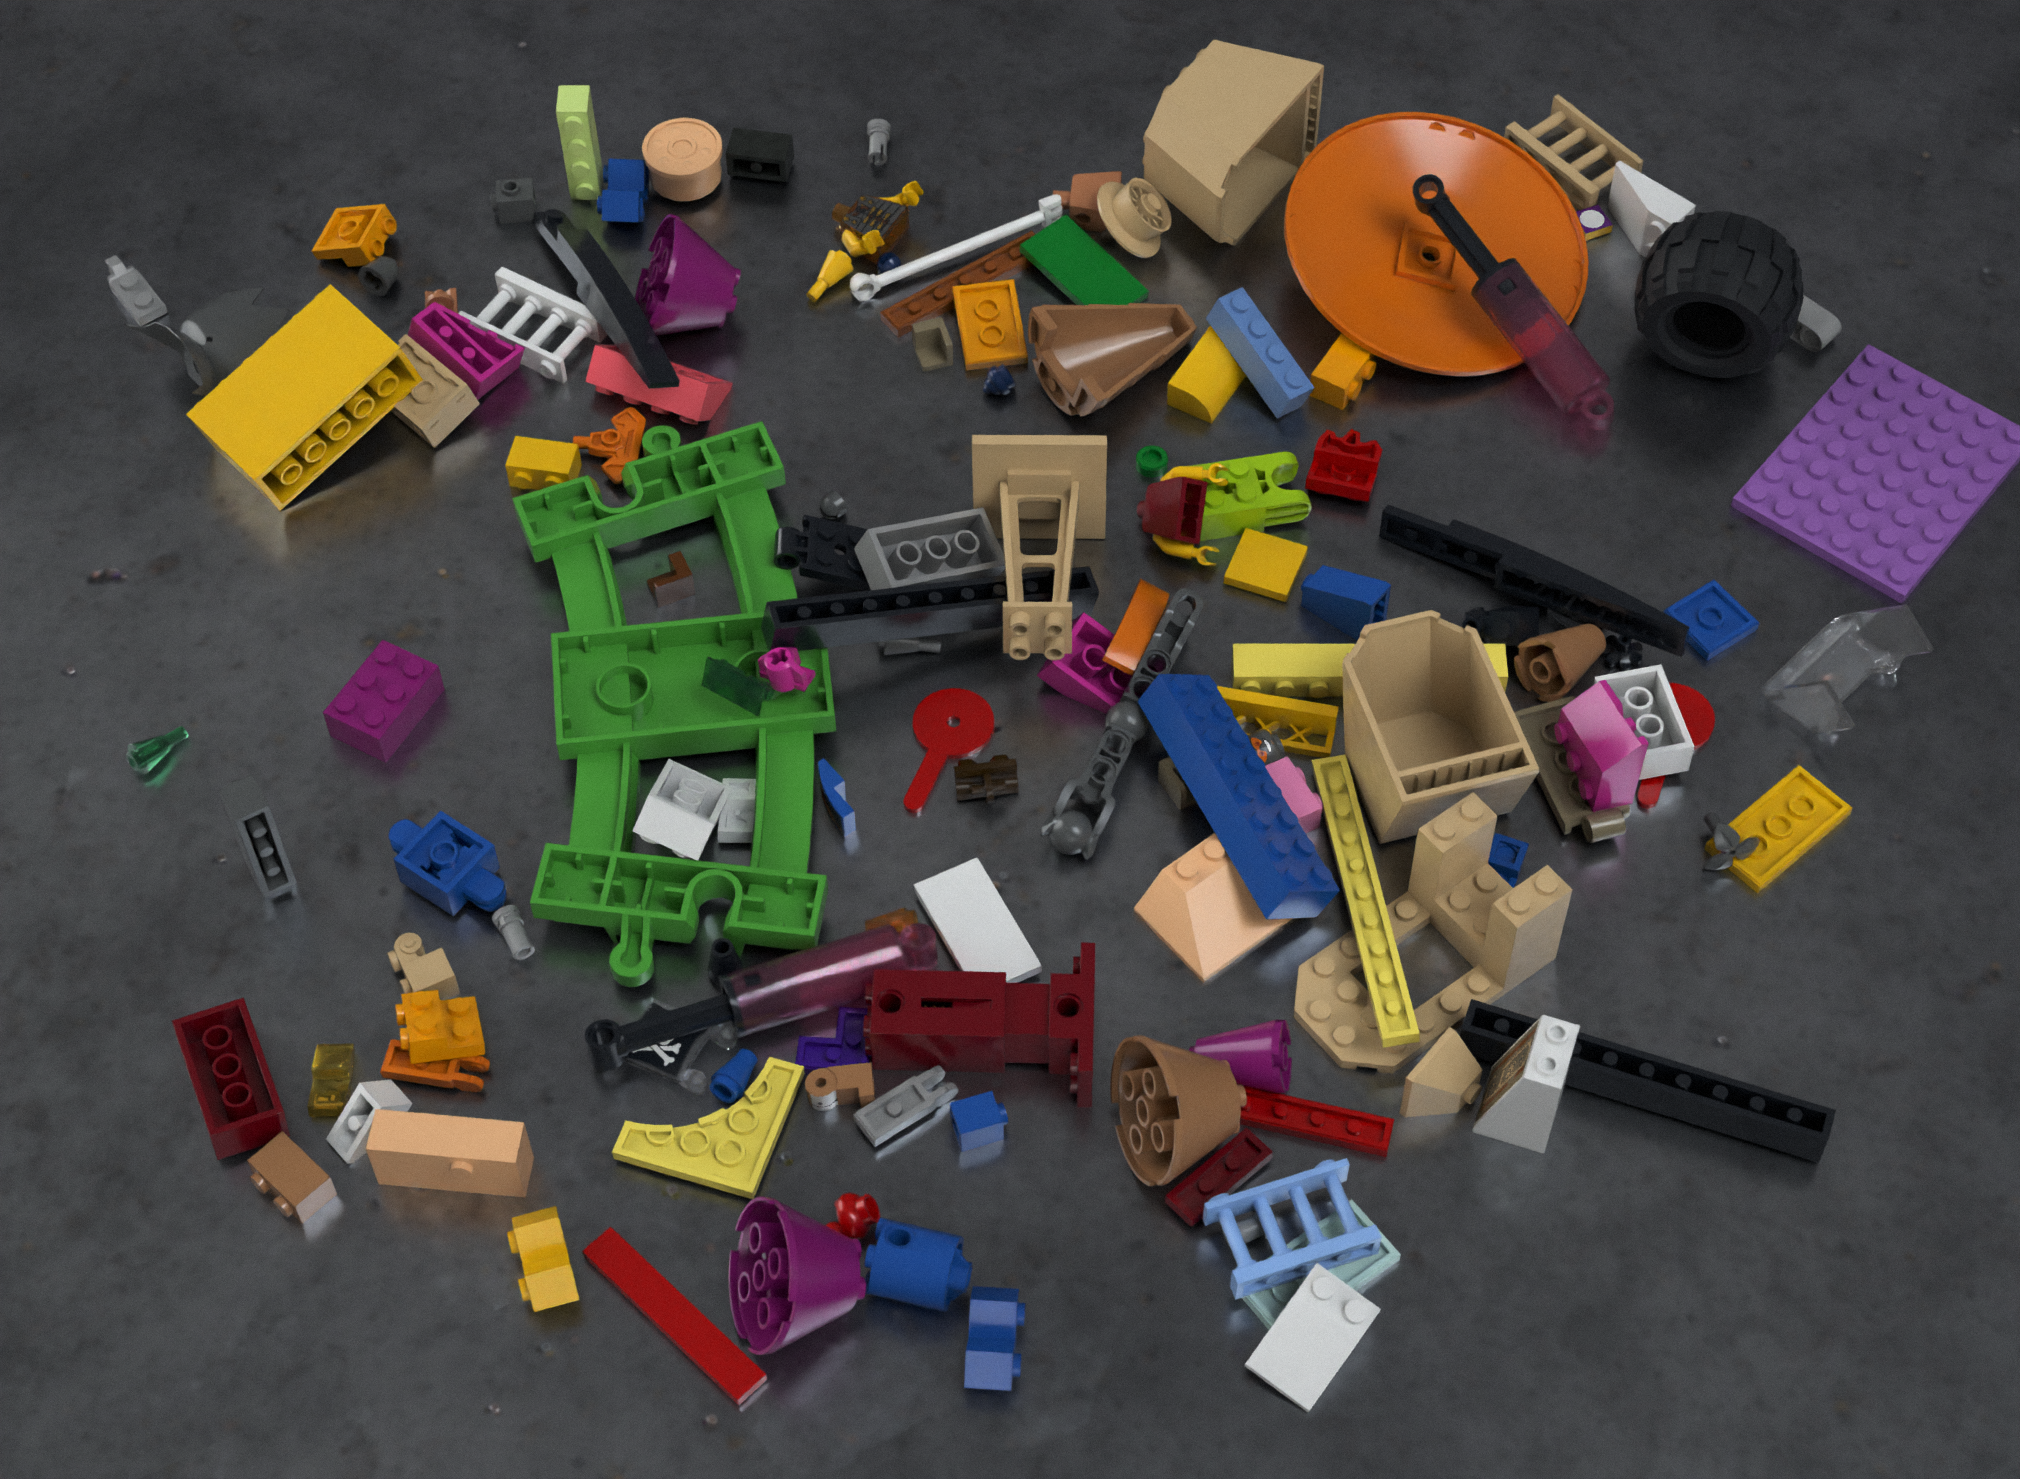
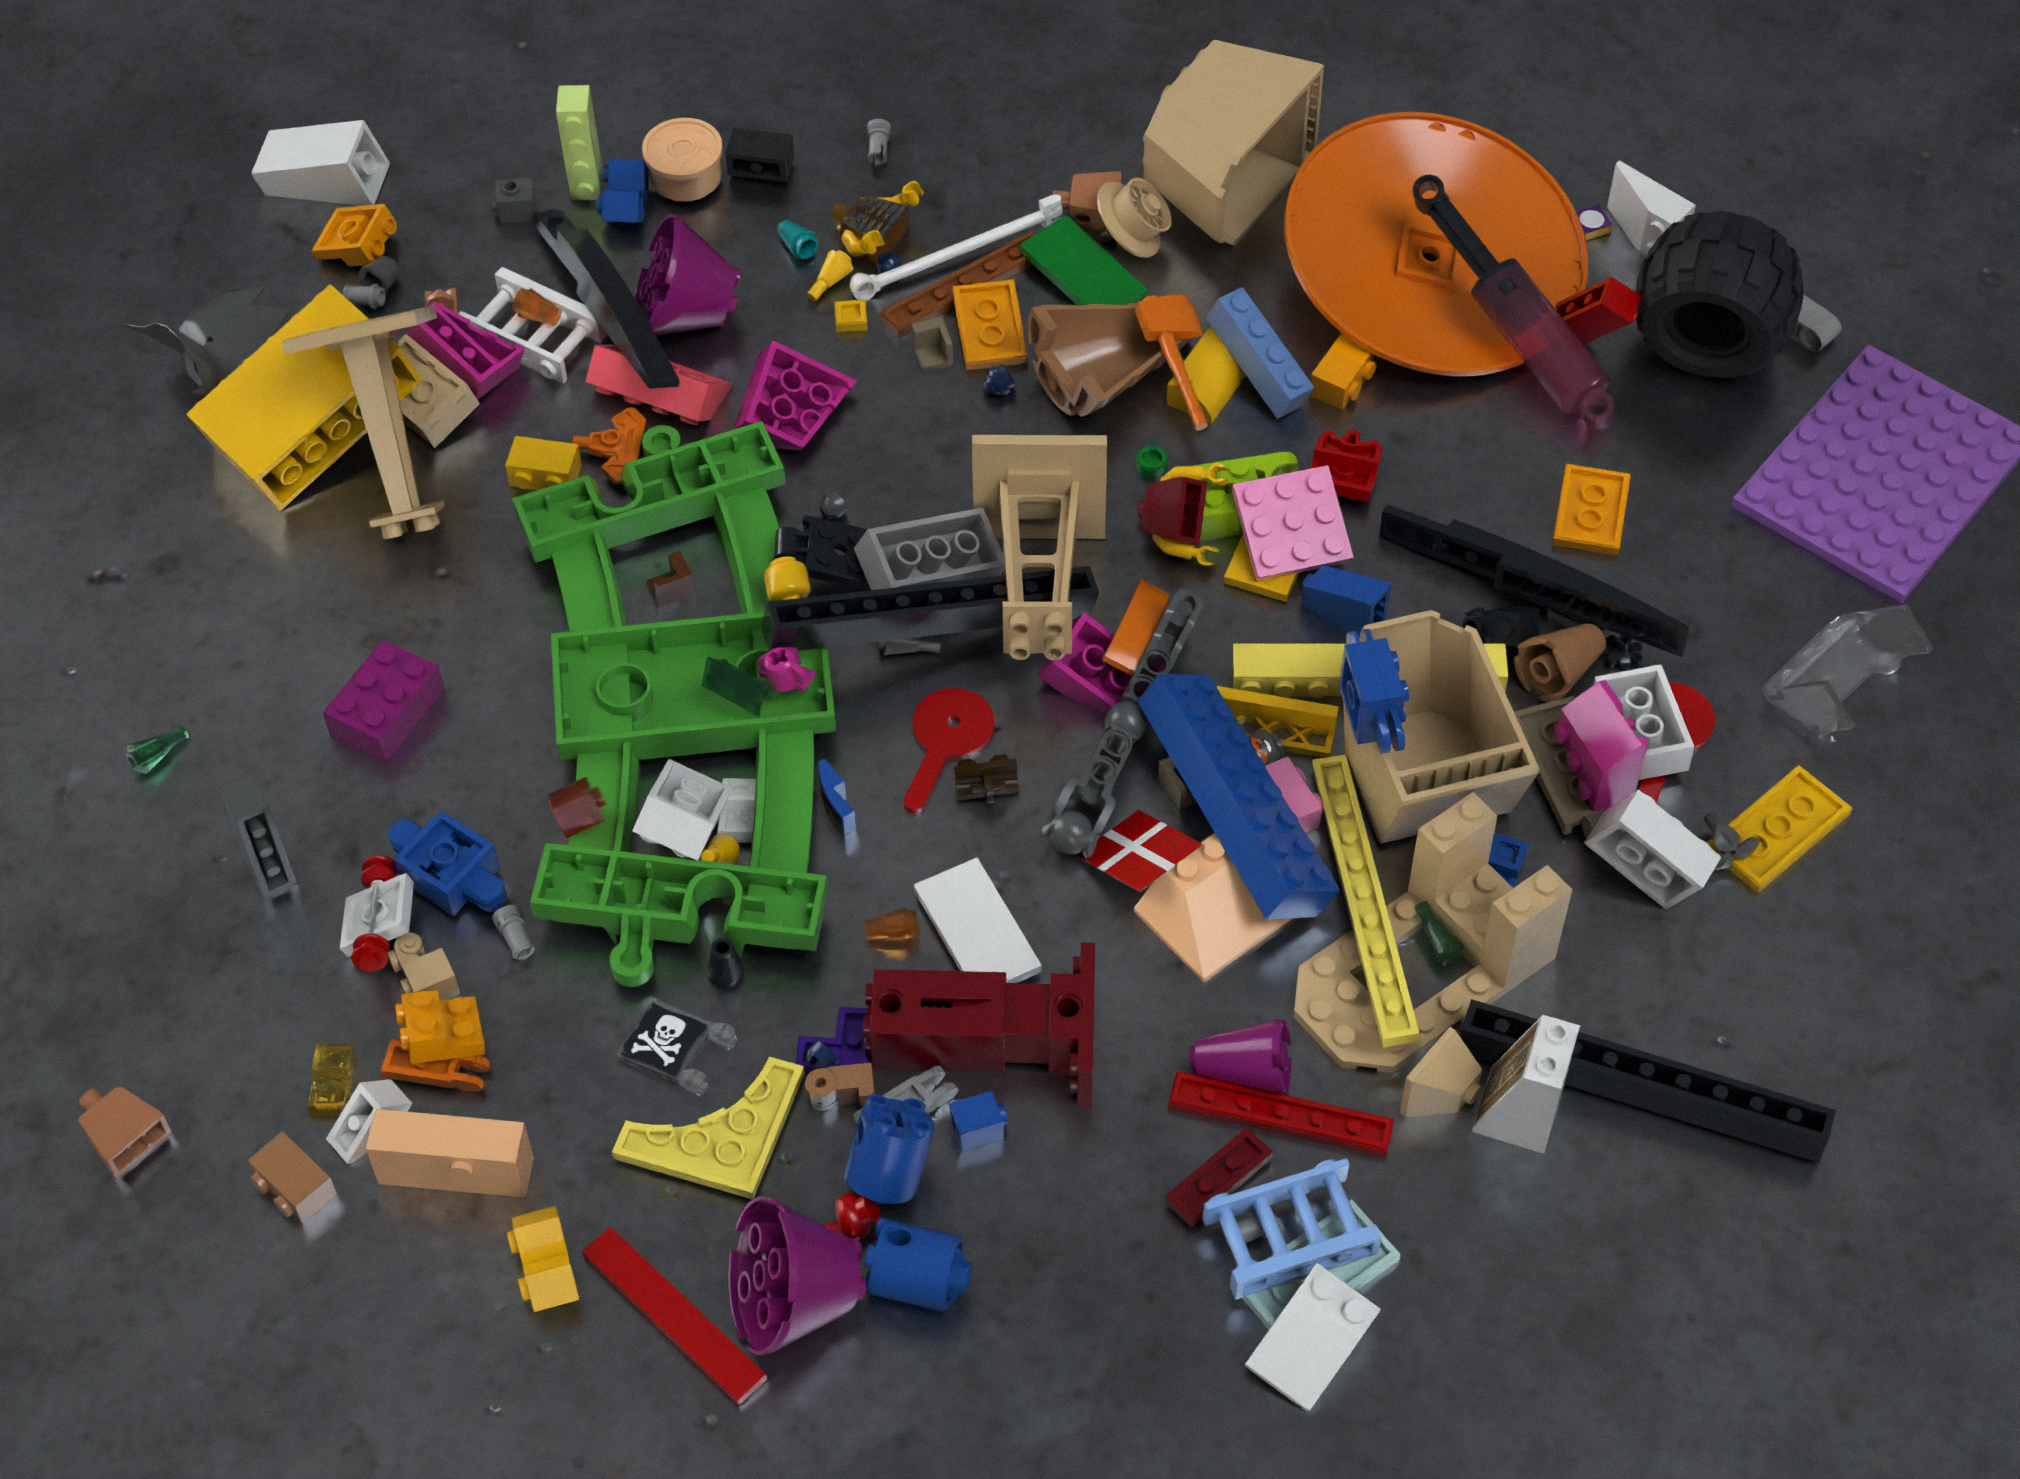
light grey hinge [105,255,168,326] -> none
dark red brick [172,997,290,1160] -> none
clear pink piece [584,923,938,1071] -> none
blue cone [710,1049,758,1103] -> none
blue brick [964,1286,1026,1391] -> none
medium nougat cone [1110,1035,1247,1186] -> none
tan fence [1504,94,1643,210] -> none
blue tile [1663,580,1759,661] -> none
none -> nougat torso [78,1087,171,1178]
none -> white slope [251,120,390,206]
none -> tan piece [282,305,445,539]
none -> plate [340,855,414,972]
none -> light grey pin [343,284,385,309]
none -> clear orange cone [512,288,562,326]
none -> clear red brick [548,777,607,838]
none -> yellow cone [701,834,740,865]
none -> dark pink wedge [733,340,857,450]
none -> yellow head [763,556,811,601]
none -> teal cone [777,220,819,259]
none -> dark blue hinge [807,1039,840,1070]
none -> yellow tile [834,300,868,332]
none -> blue cylinder [844,1094,935,1204]
none -> red sticker [1076,809,1204,892]
none -> orange piece [1134,294,1208,430]
none -> bright pink plate [1231,465,1354,581]
none -> blue brick [1339,629,1409,754]
none -> clear green cone [1414,901,1464,966]
none -> red brick [1547,277,1641,348]
none -> light orange tile [1552,463,1631,556]
none -> white brick [1584,789,1721,910]

